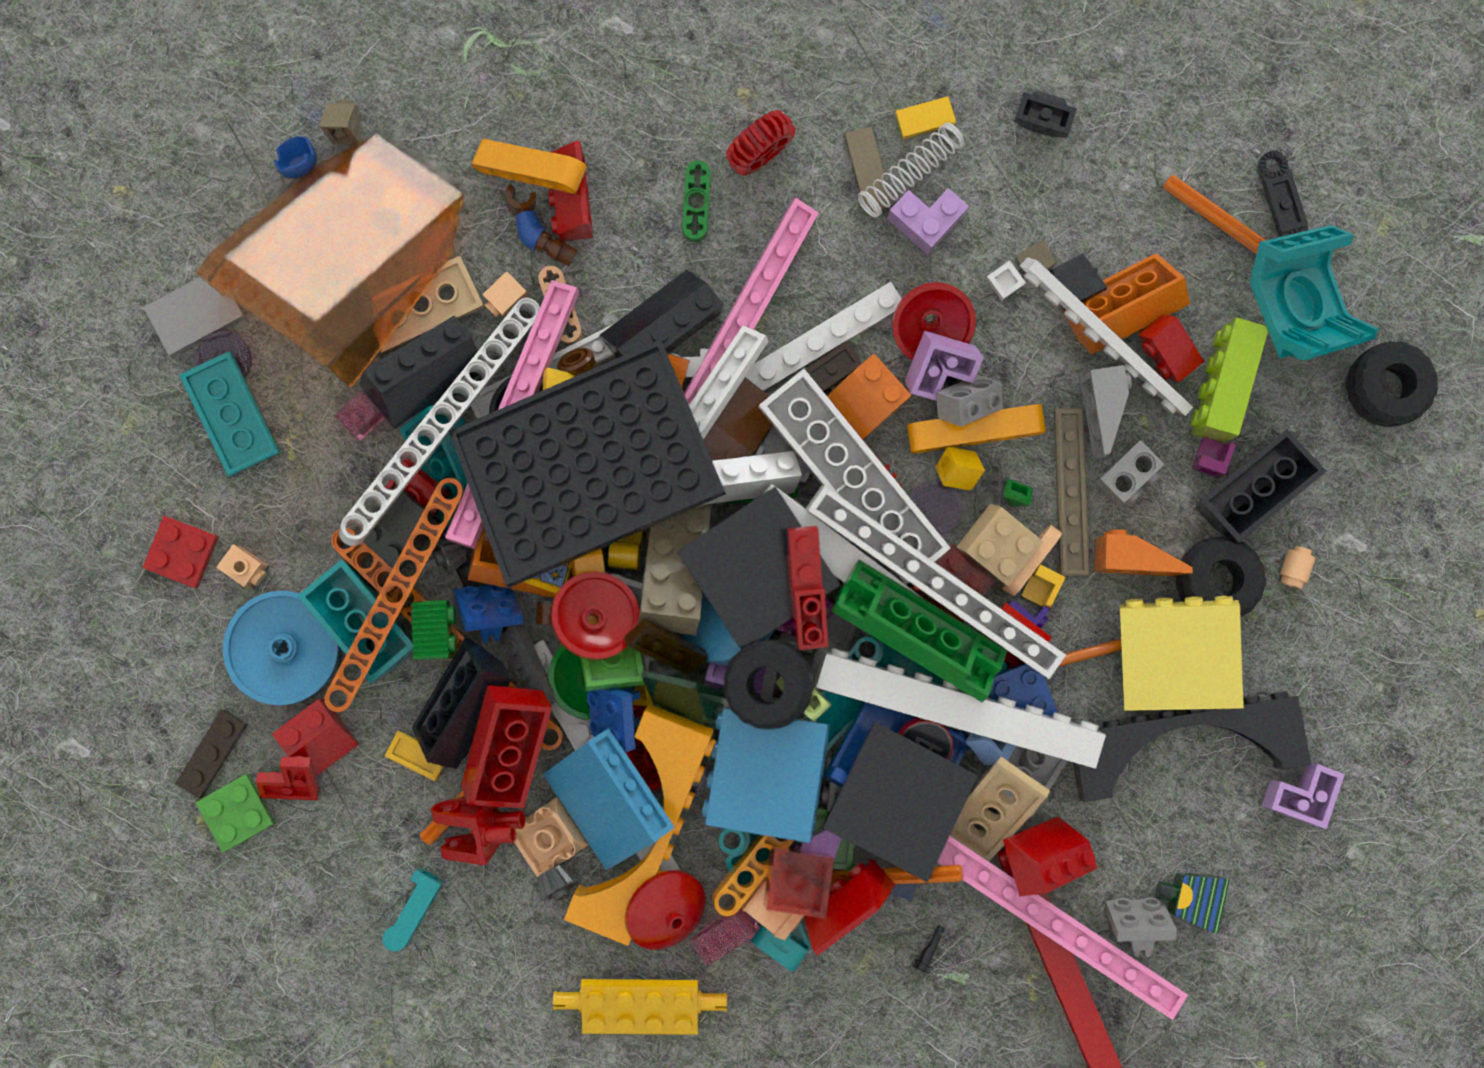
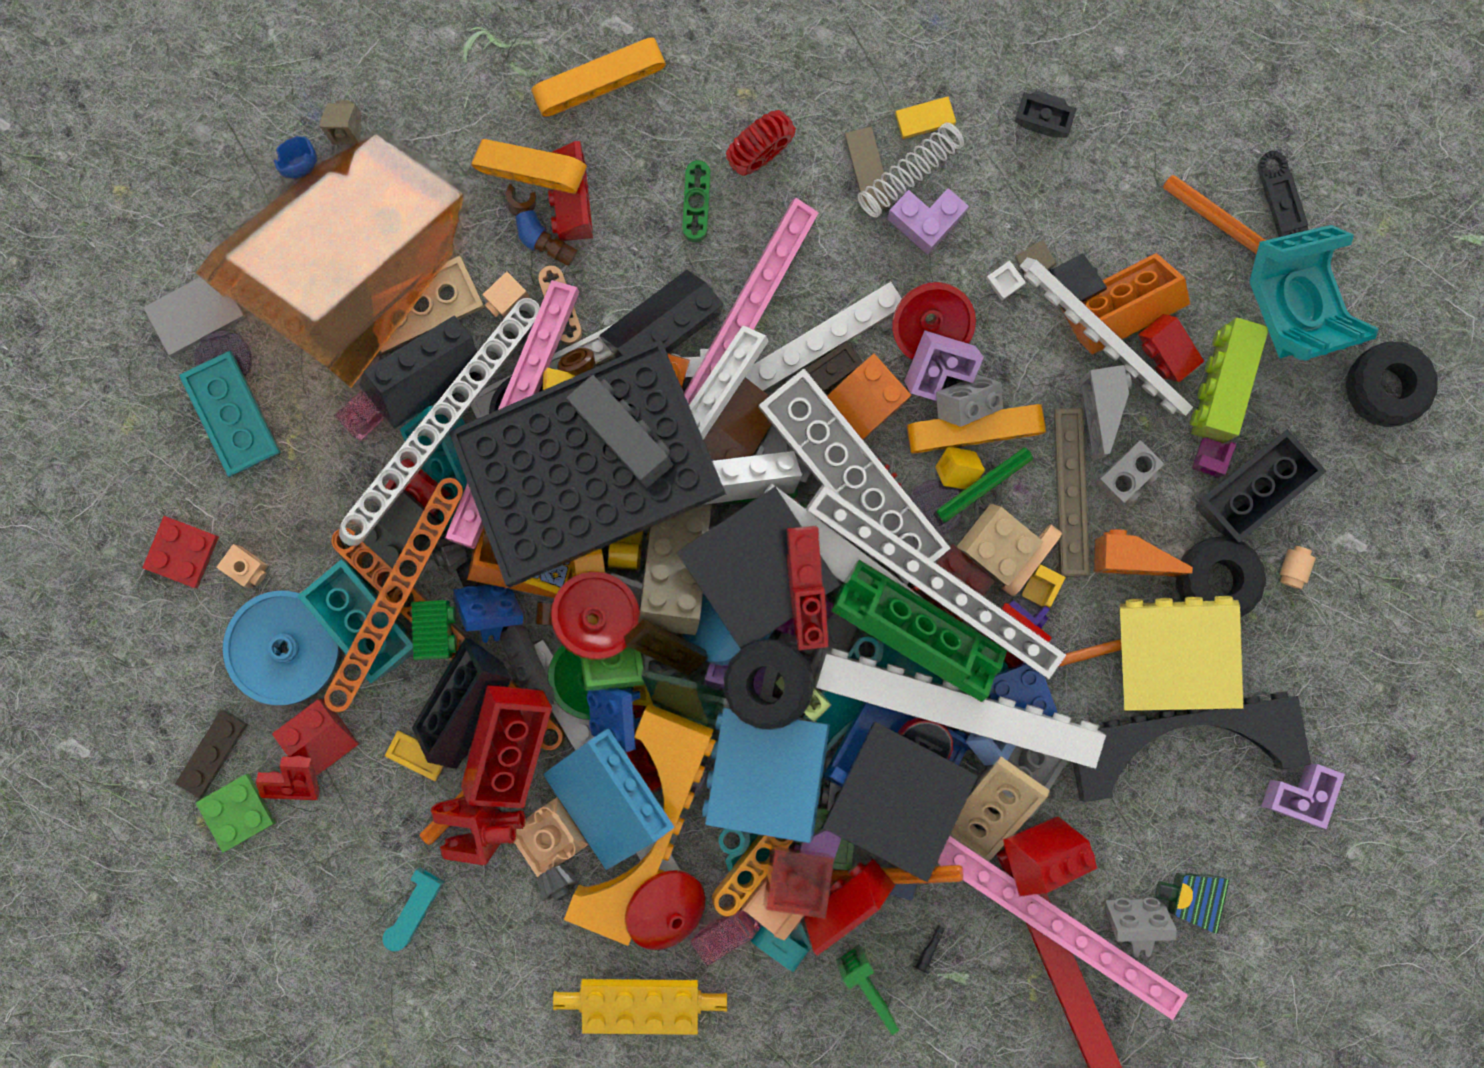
green slope [1003,478,1033,507] -> none
none -> light orange beam [531,38,666,117]
none -> dark grey brick [566,375,673,488]
none -> green fence [836,944,900,1035]
none -> green axle [936,447,1033,522]

